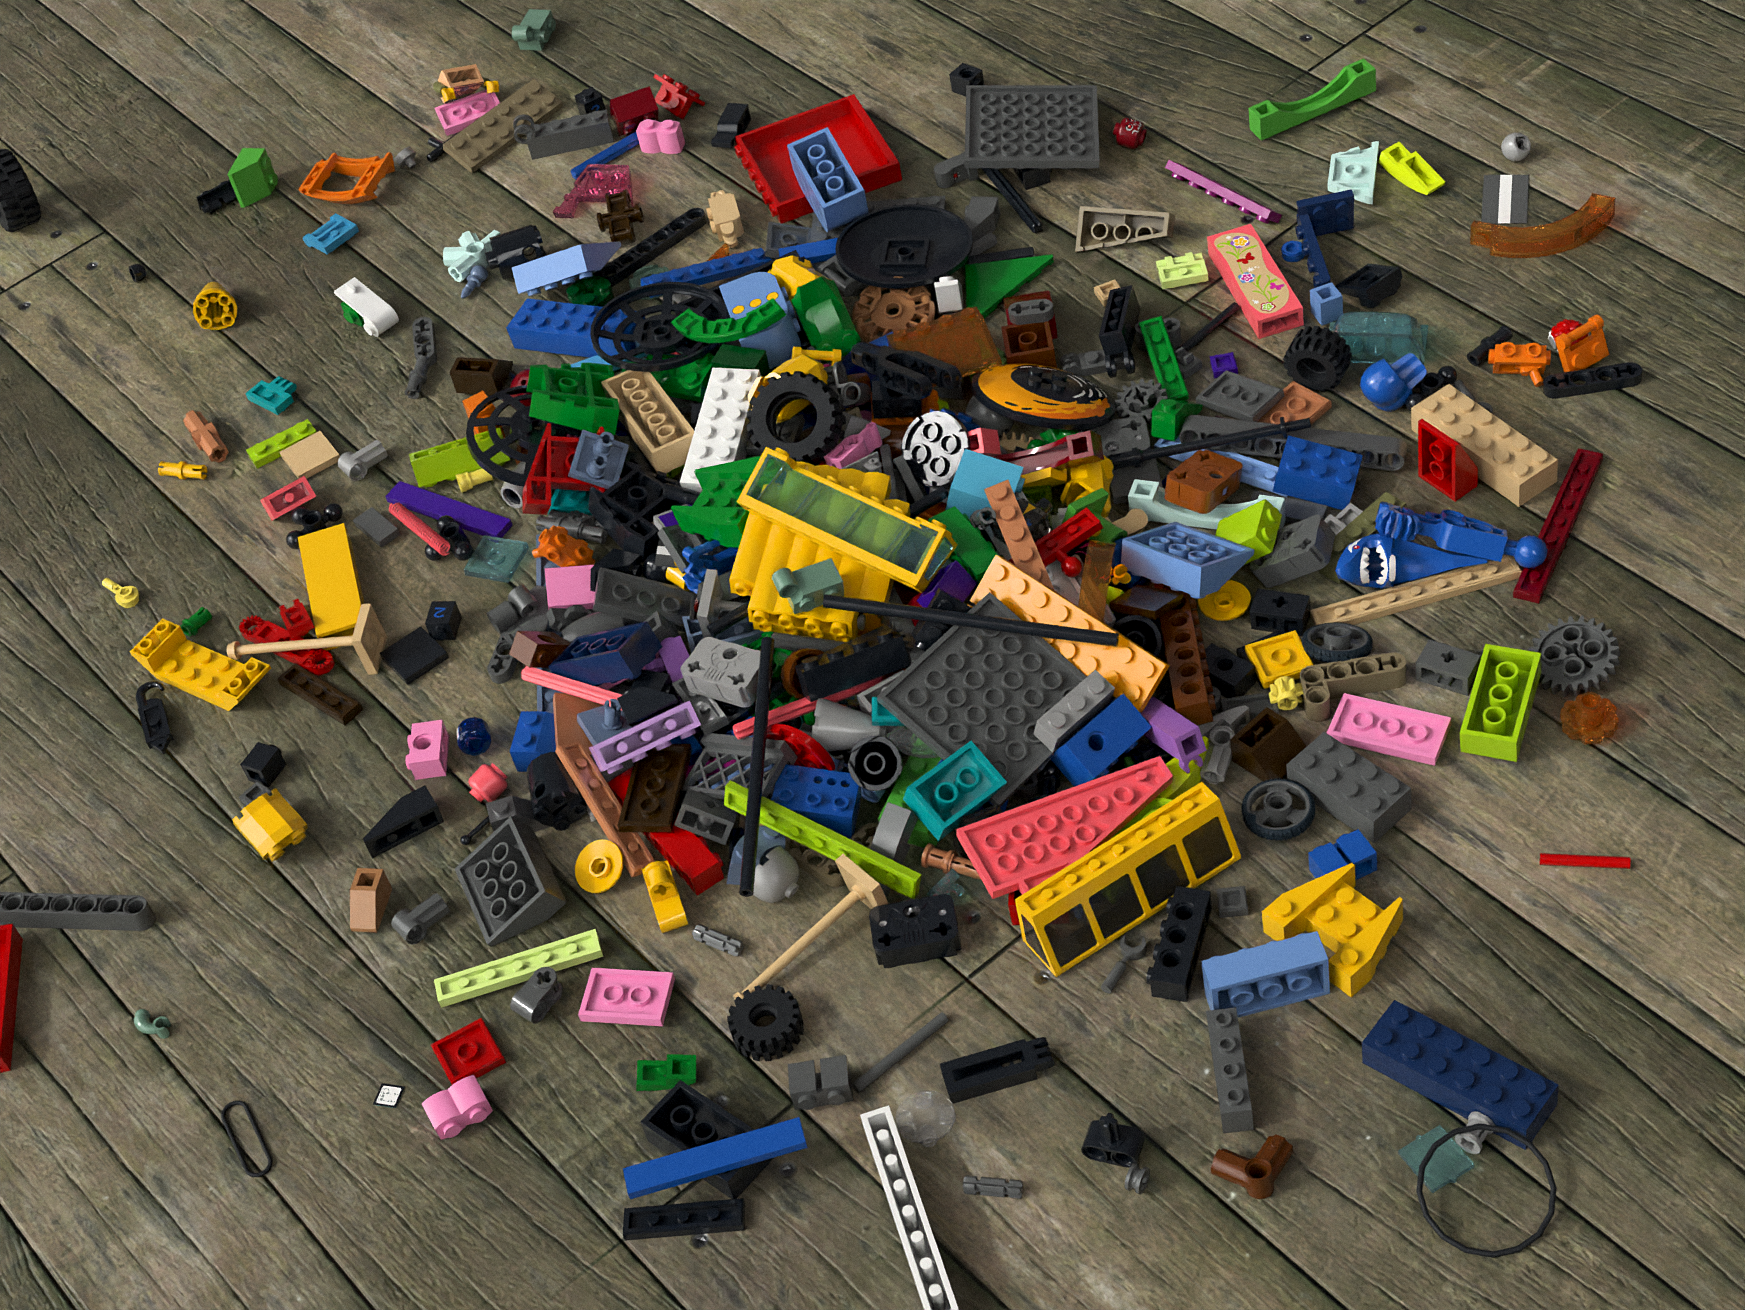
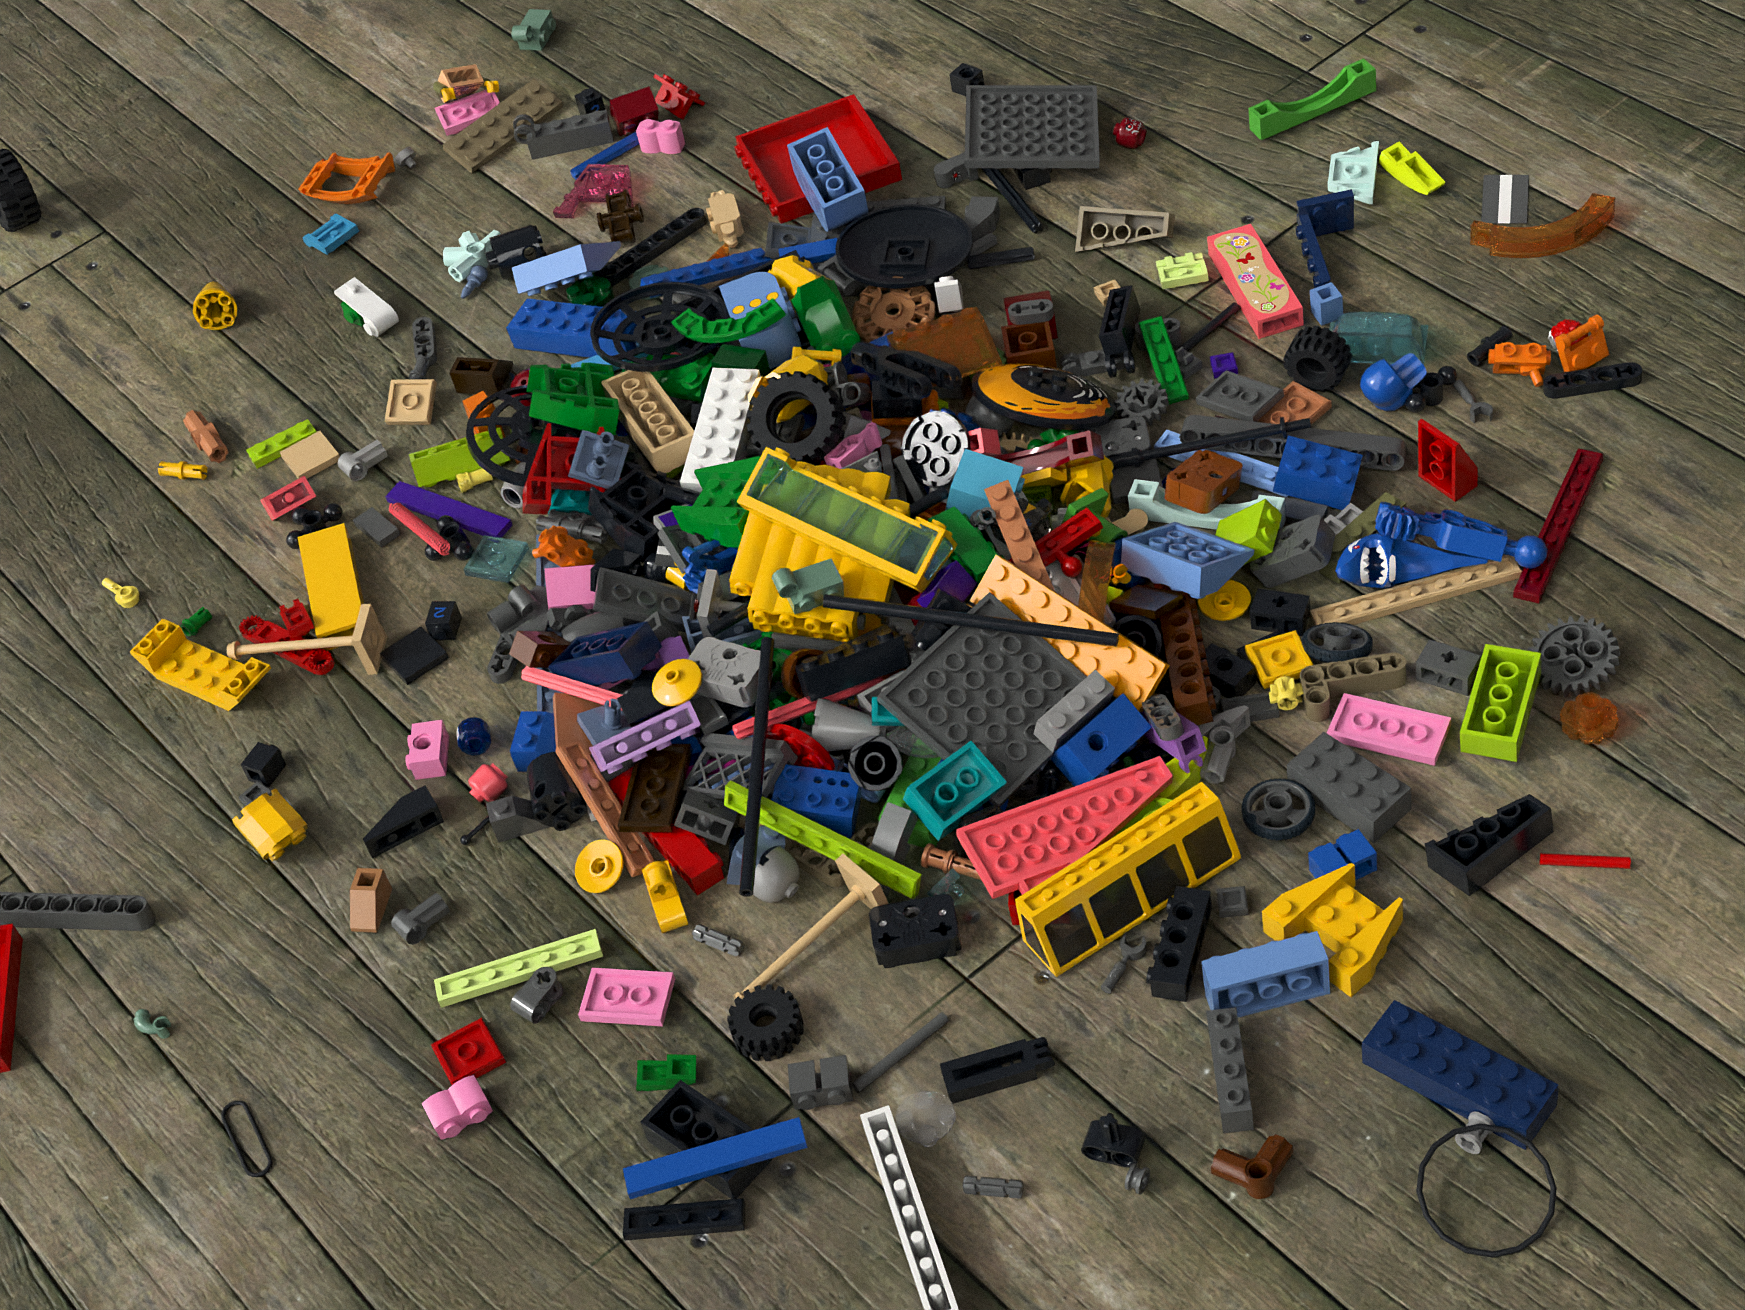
black hinge [129,264,147,282] -> none
black plate [136,681,174,754] -> none
black hinge [196,180,237,214] -> none
bright green slope [227,148,278,207] -> none
teal hinge [245,376,297,415] -> none
dark brown tile [277,663,363,726] -> none
sticker [373,1083,405,1108] -> none
black piece [427,133,457,162] -> none
dark grey slope [455,816,567,946] -> none
black piece [711,103,751,148] -> none
green tile [965,254,1054,329] -> none
green slope [1151,399,1203,441] -> none
plate [1165,160,1282,224] -> none
dark brown slope [1230,707,1307,782] -> none
blue tile [1281,241,1304,262] -> none
black slope [1335,263,1403,308] -> none
clear light blue piece [1398,1125,1474,1193] -> none
tan brick [1411,384,1558,507] -> none
light grey piece [1501,132,1531,162] -> none
none -> tan tile [385,379,437,425]
none -> yellow dish [652,659,702,706]
none -> dark grey beam [1142,694,1184,741]
none -> black wedge [1425,794,1554,896]

